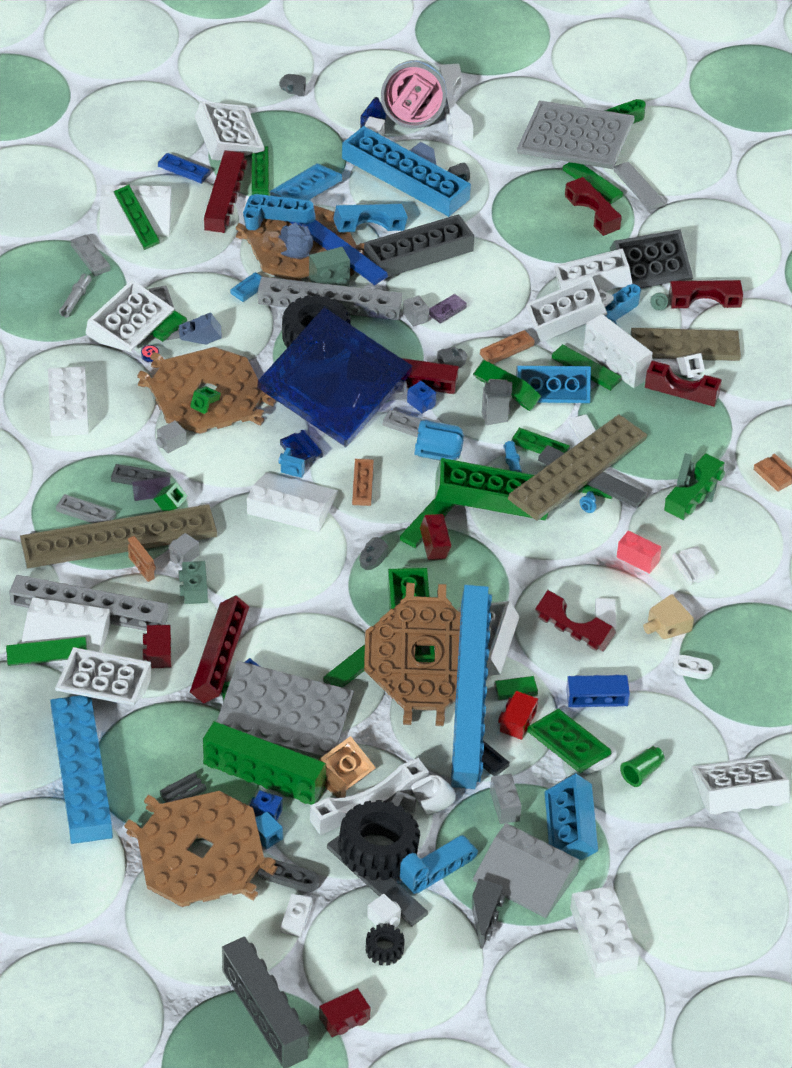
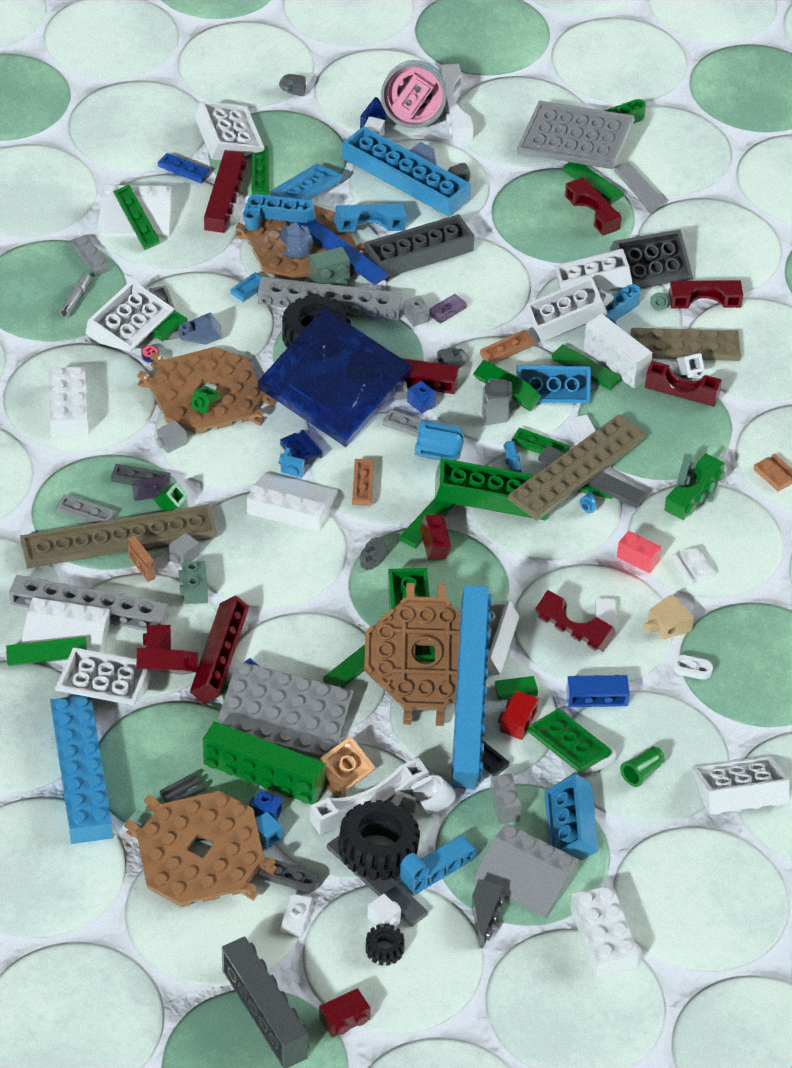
none -> dark red slope [136,648,198,675]

